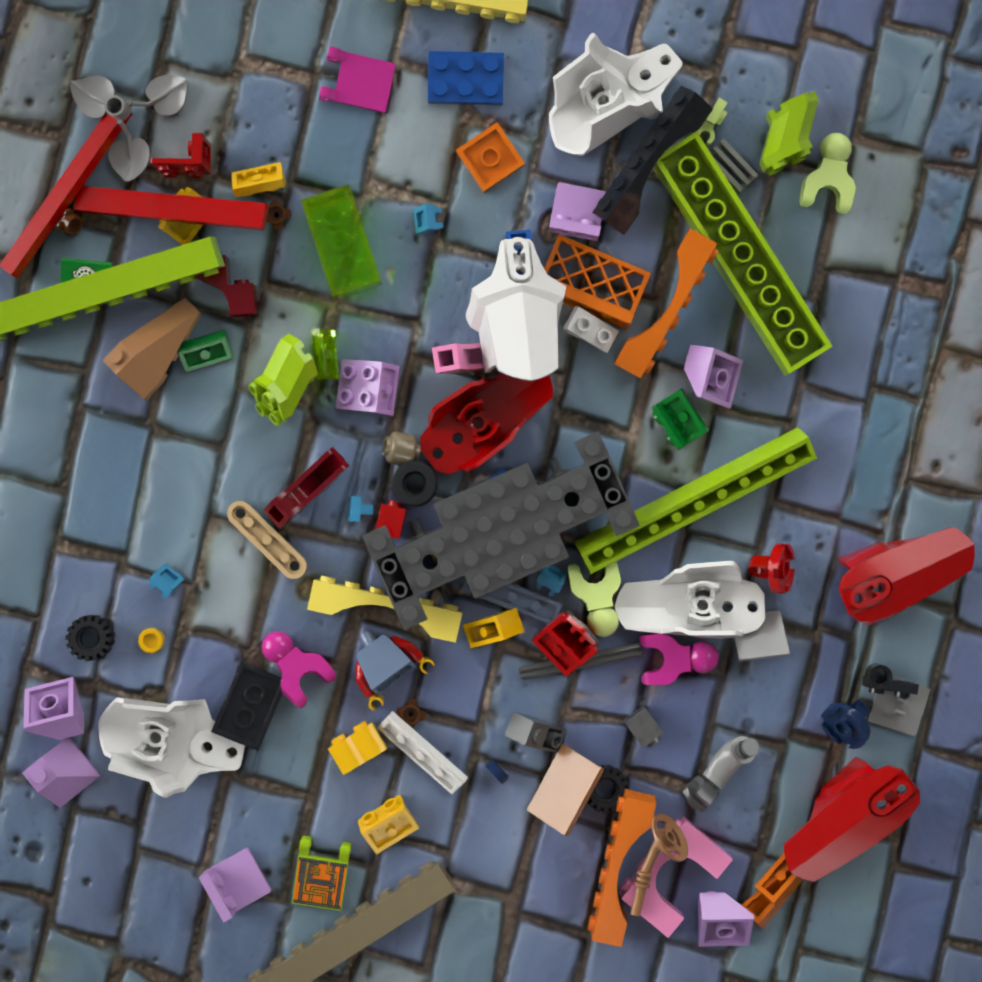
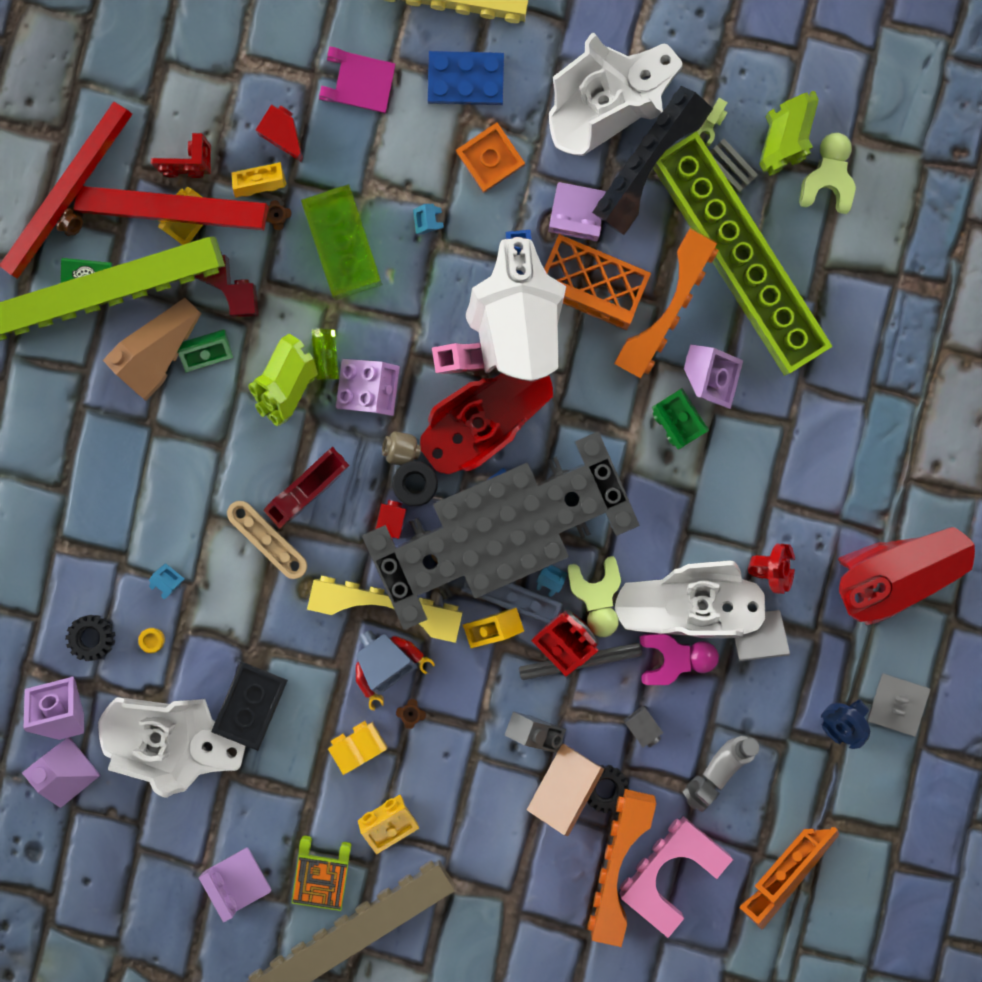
light grey plant [70,75,188,182] -> none
dark pink piece [261,631,336,709] -> none
dark azure tile [347,496,373,522] -> none
white tile [377,711,468,794] -> none
dark blue tile [485,760,509,784] -> none
white plate [563,306,619,353] -> none
lime brick [574,427,817,574] -> none
medium nougat dish [630,813,688,916] -> none
lavender slope [698,891,754,947] -> none
red piece [784,757,920,882] -> none
black plate [862,663,919,698] -> none
none -> red slope [255,104,303,162]

